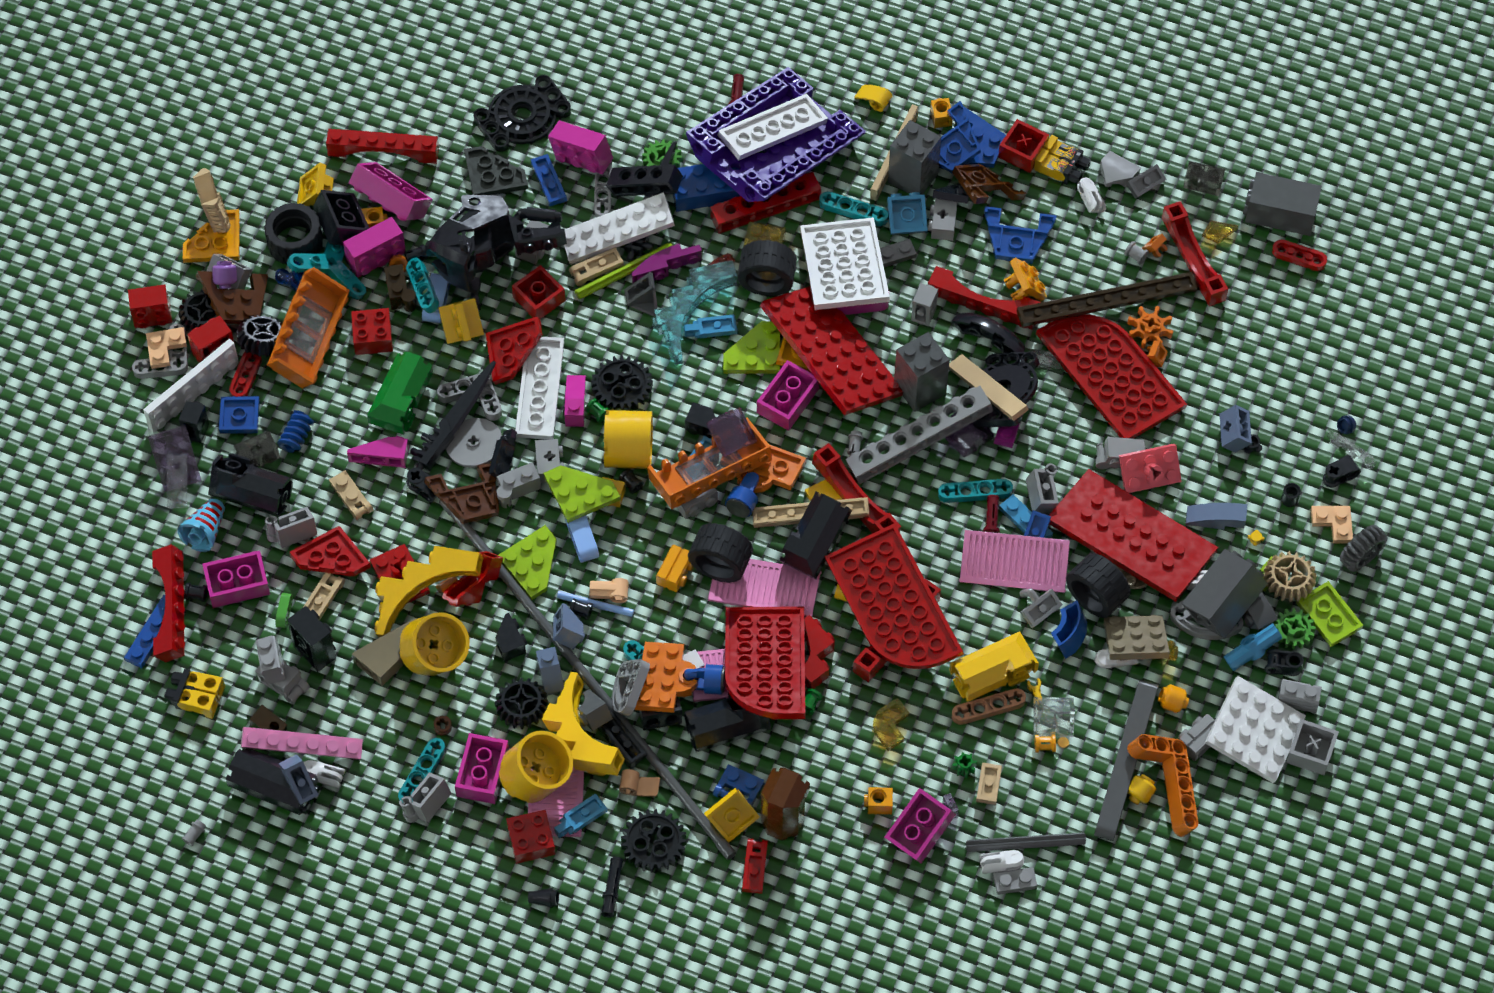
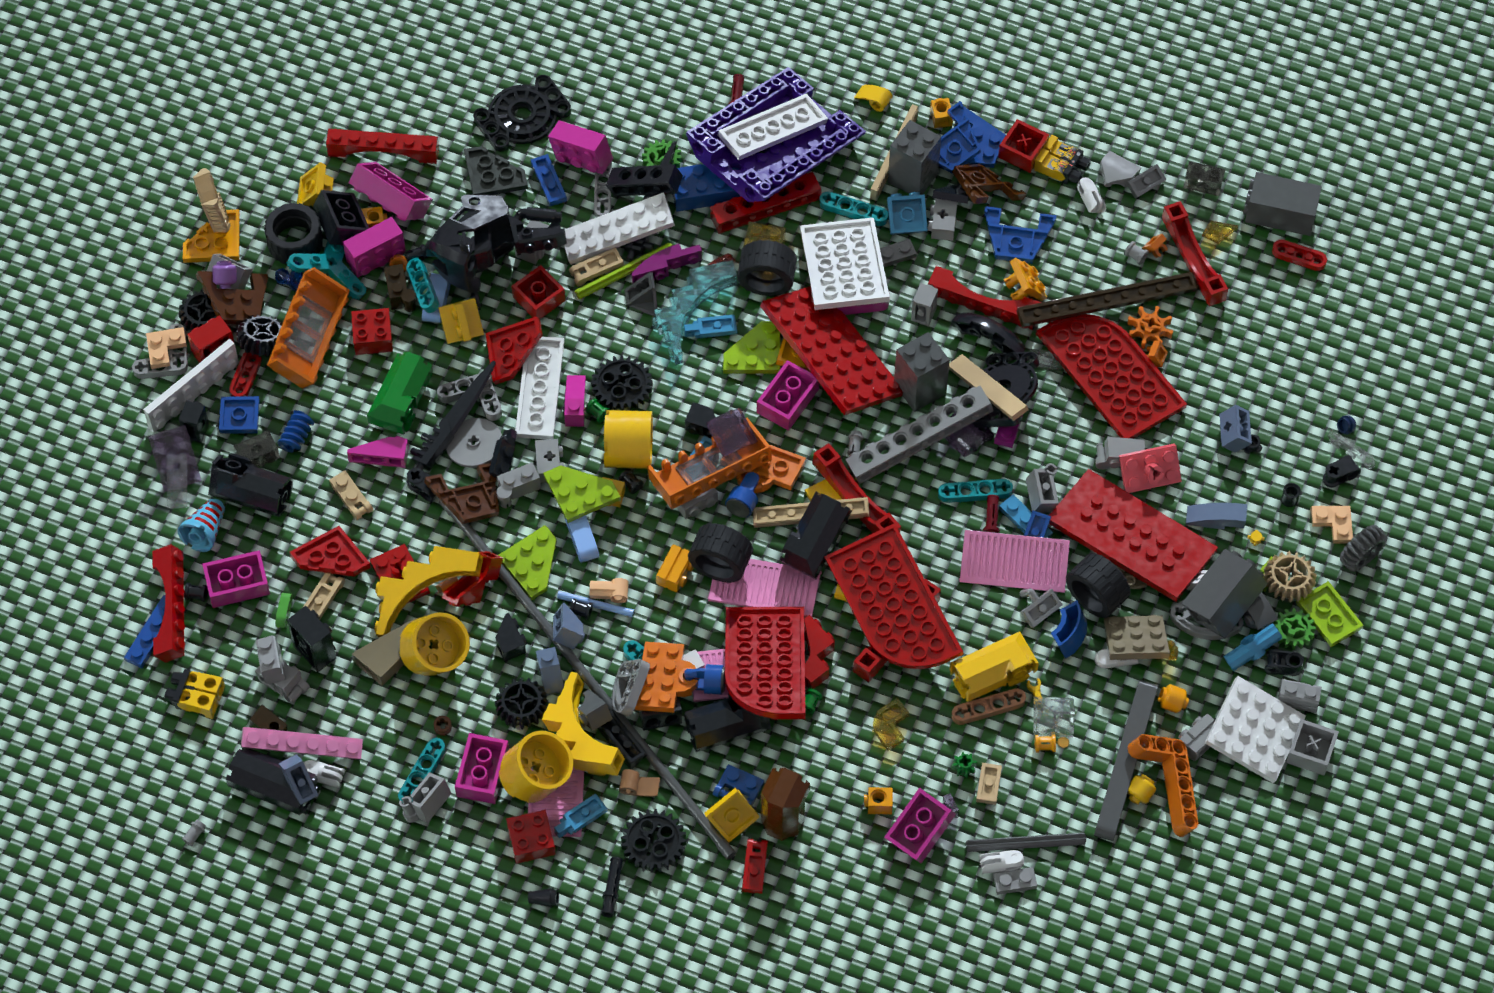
red brick [128,284,172,328] -> none
light grey hinge [265,507,318,548] -> none

